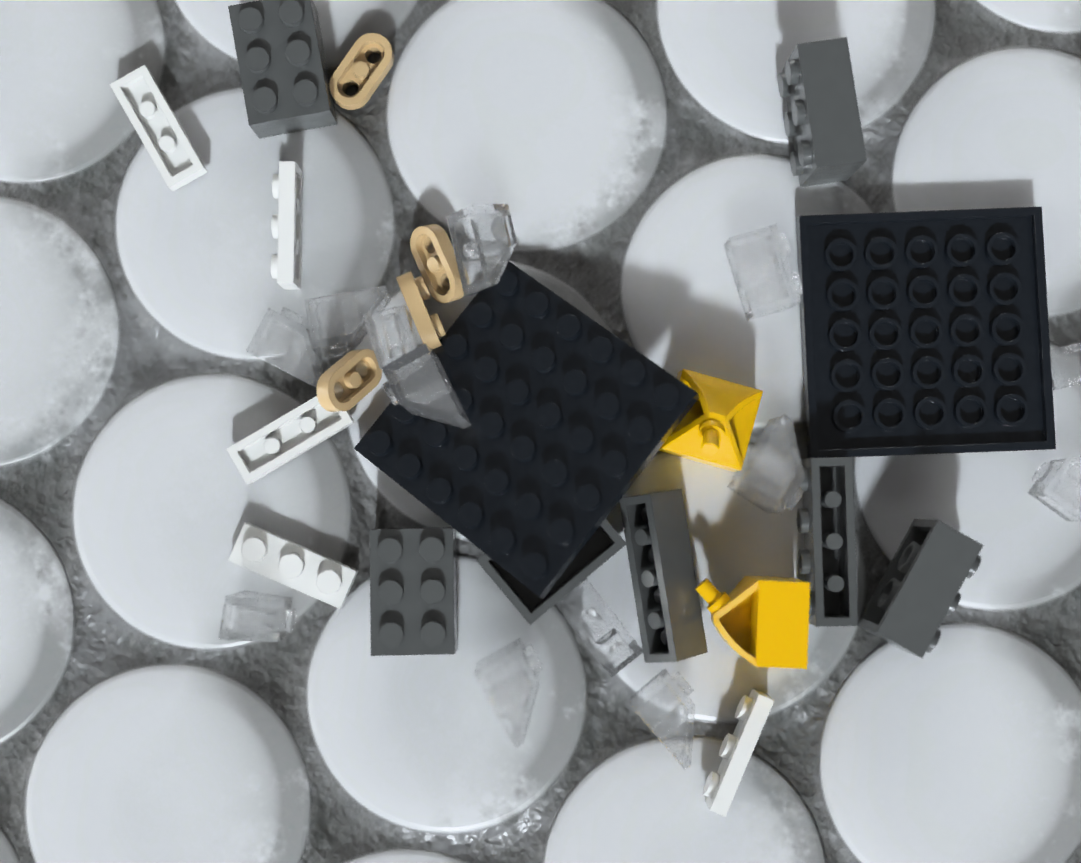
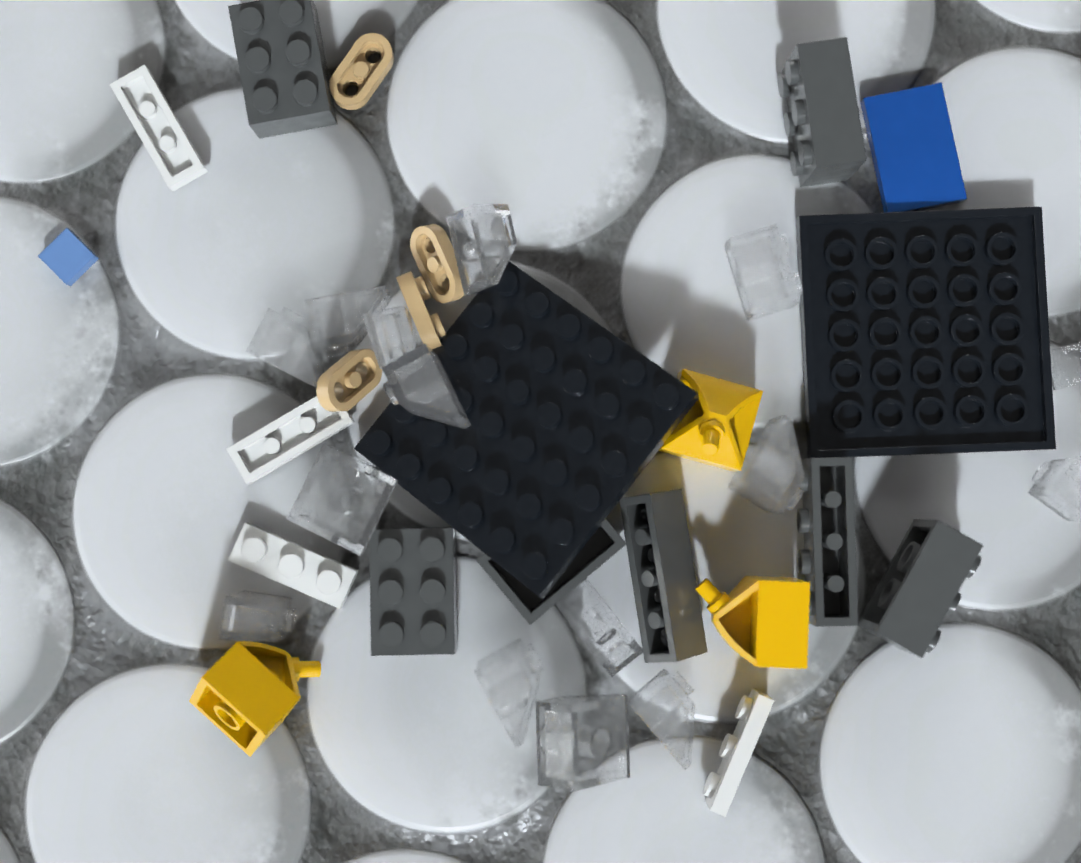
white plate [271,161,302,290] -> none
none -> medium blue tile [38,228,99,286]
none -> yellow piece [189,641,321,757]
none -> clear slope [287,444,398,556]
none -> clear slope [535,694,630,792]
none -> blue tile [860,82,967,213]

